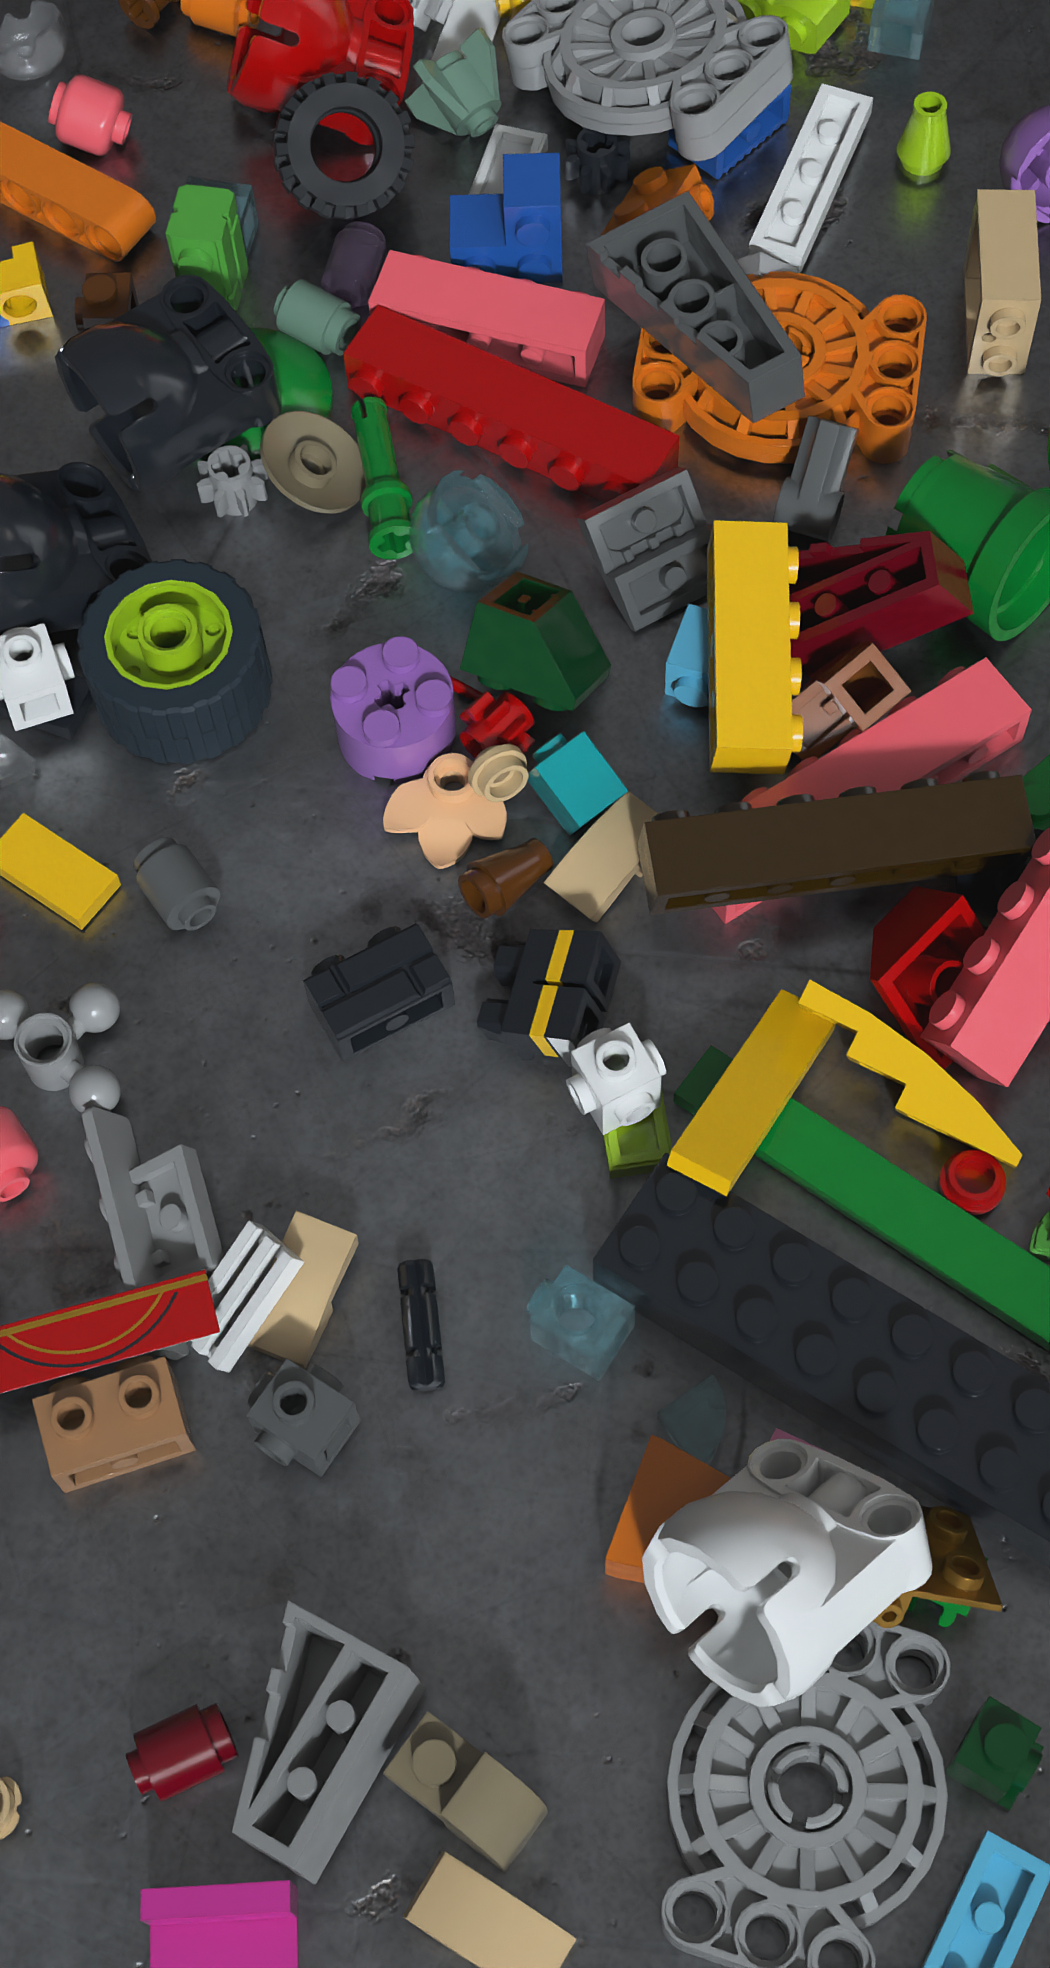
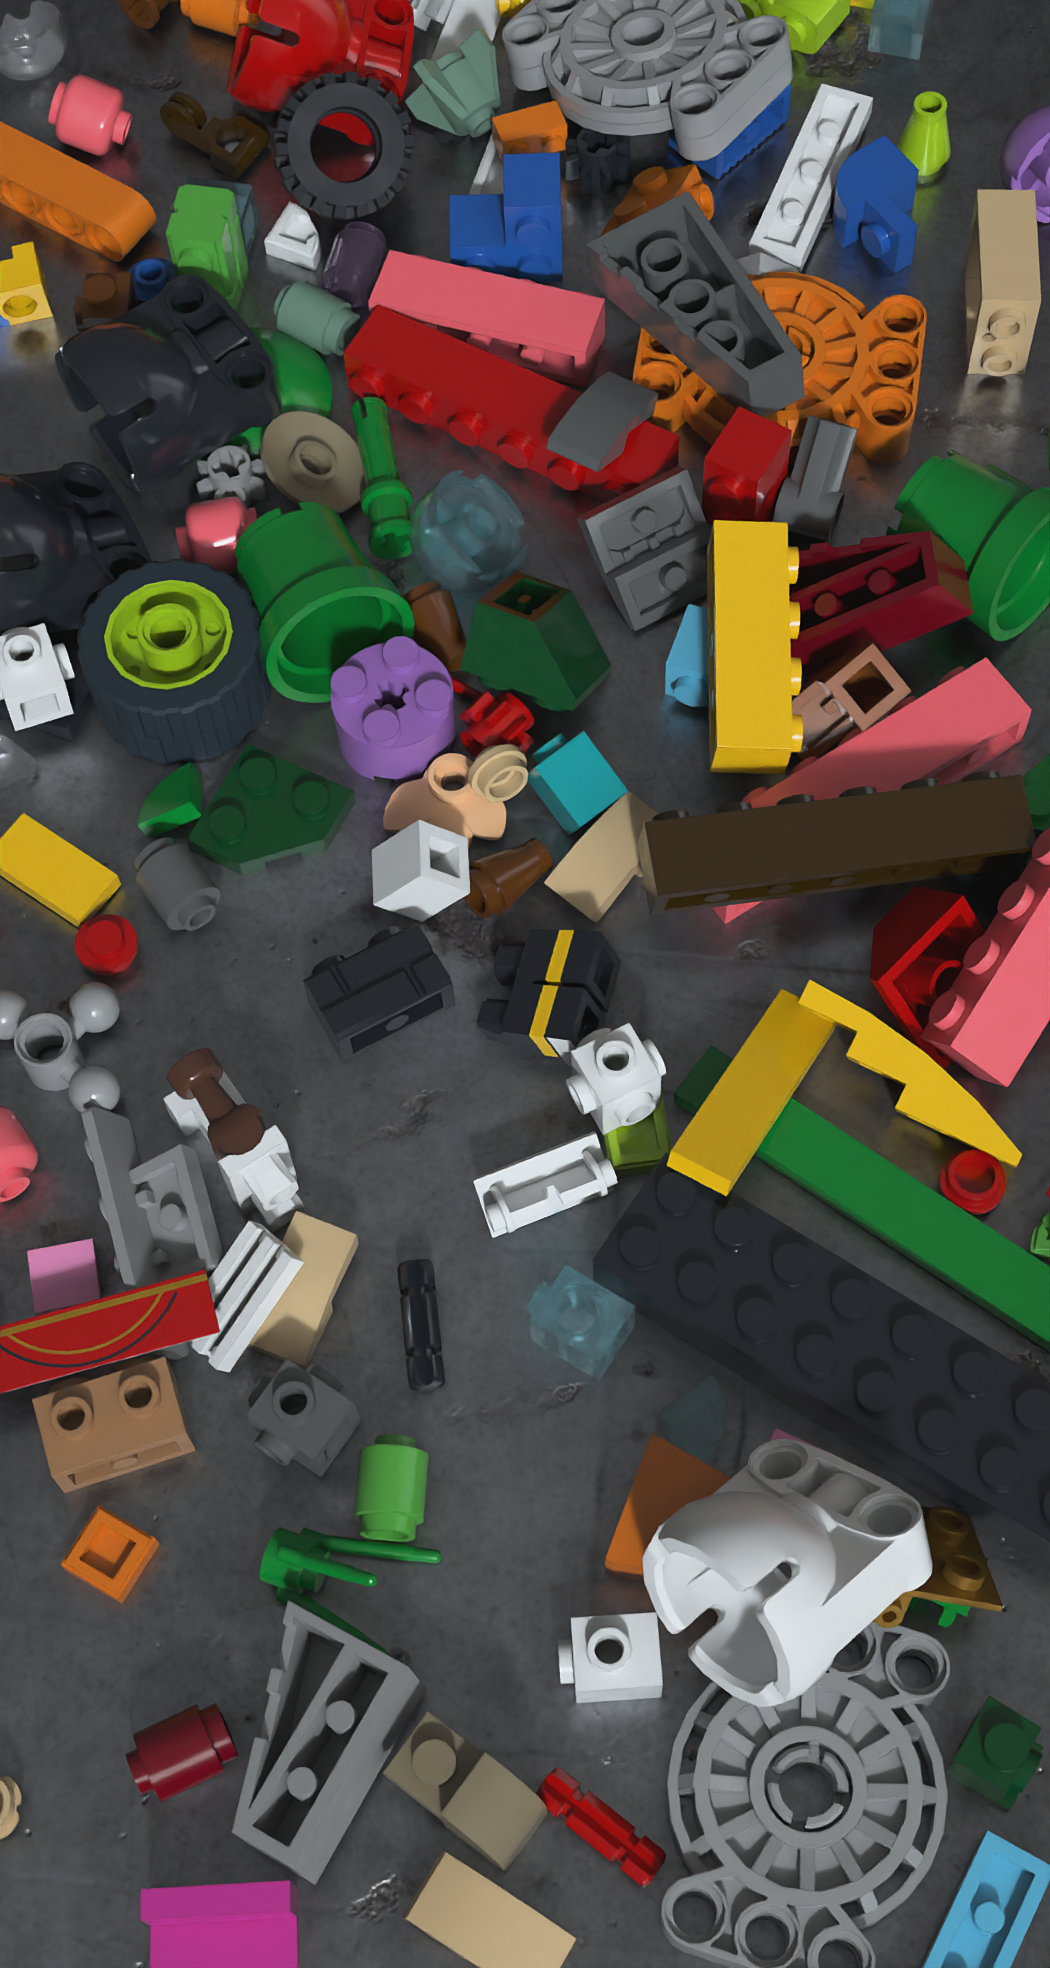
none -> bright pink tile [27,1238,103,1316]
none -> orange tile [60,1505,160,1604]
none -> red plate [74,914,139,976]
none -> blue plate [128,258,176,305]
none -> green tile [137,762,202,839]
none -> dark brown piece [160,92,270,179]
none -> hips [163,1048,305,1232]
none -> coral head [175,496,257,574]
none -> dark green plate [186,744,356,875]
none -> green piece [234,501,414,703]
none -> green plant [259,1527,442,1655]
none -> white tile [264,202,321,271]
none -> bright green brick [354,1434,429,1542]
none -> white brick [372,820,470,922]
none -> reddish brown cone [403,581,467,674]
none -> white hinge [472,1131,618,1238]
none -> orange piece [492,100,568,165]
none -> red axle [536,1768,666,1886]
none -> dark grey slope [546,371,659,472]
none -> white brick [558,1612,663,1703]
none -> red brick [702,407,792,525]
none -> blue brick [832,135,919,273]

